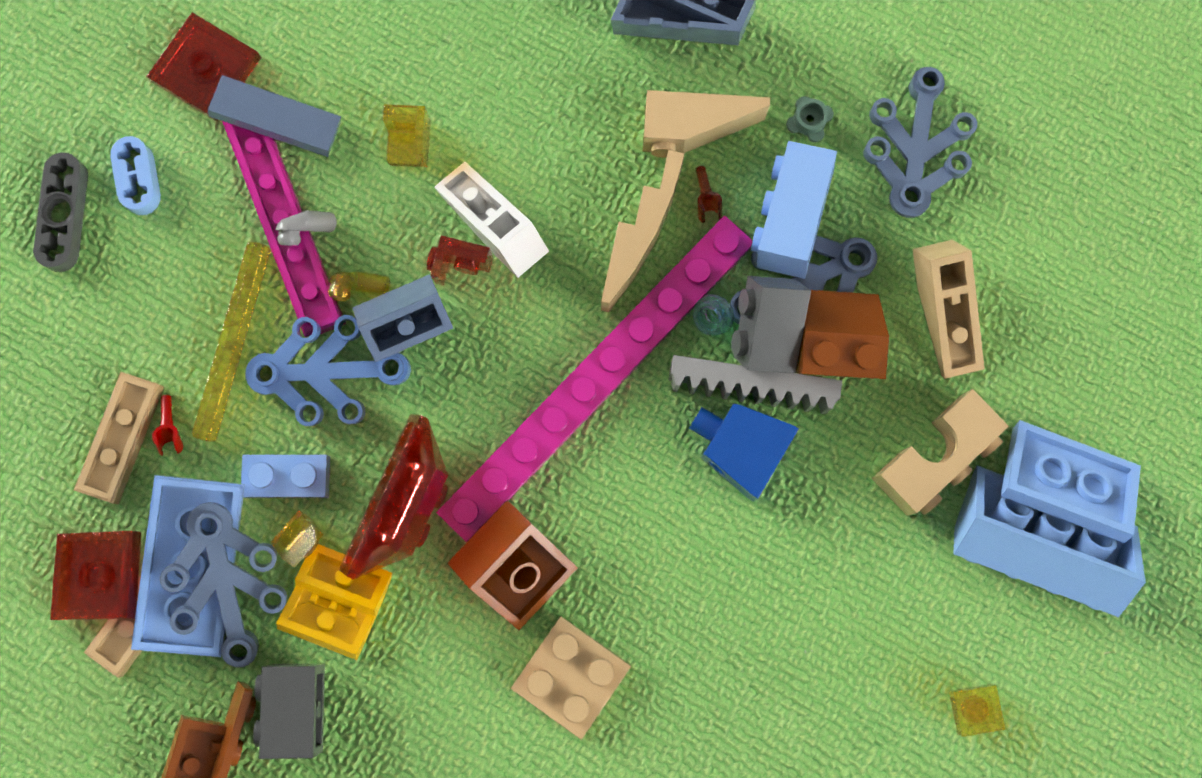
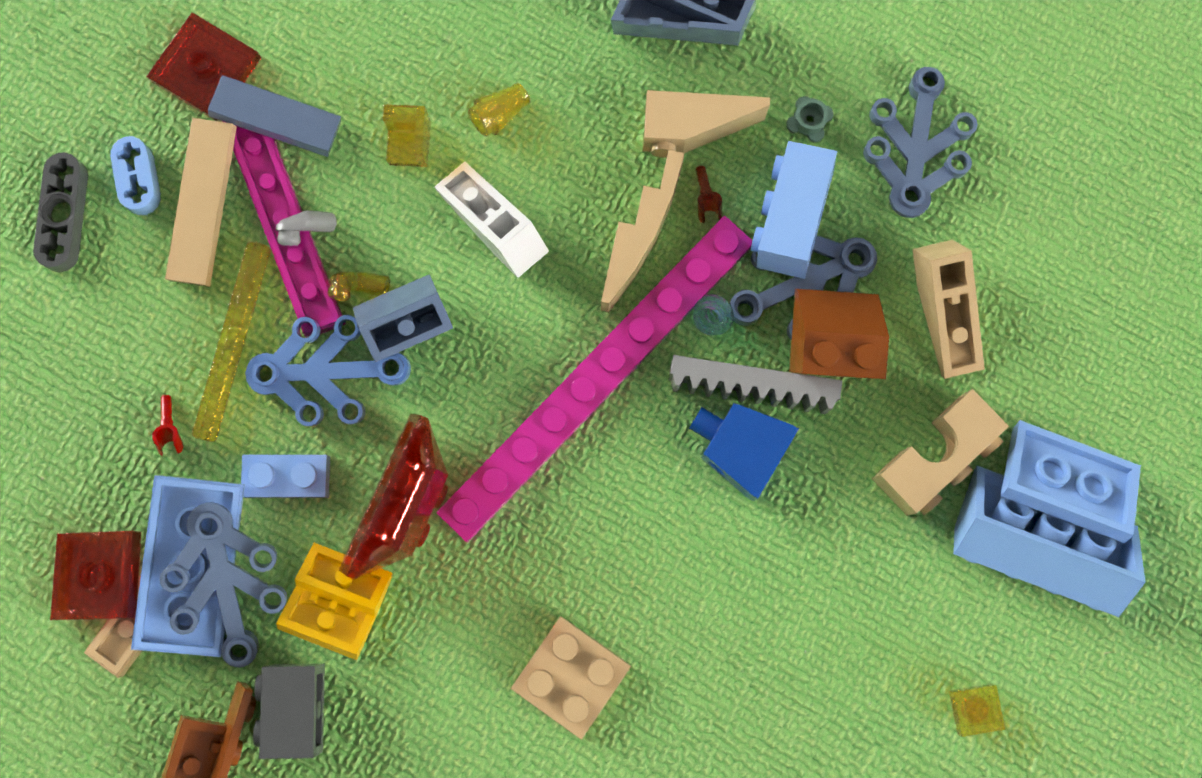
tan tile [74,372,164,505] -> none
clear yellow plate [271,510,324,568] -> none
clear red bracket [427,235,494,285] -> none
dark orange slope [447,500,578,630] -> none
dark grey brick [731,276,811,373] -> none
none -> tan tile [165,118,237,287]
none -> clear yellow cone [468,82,530,137]

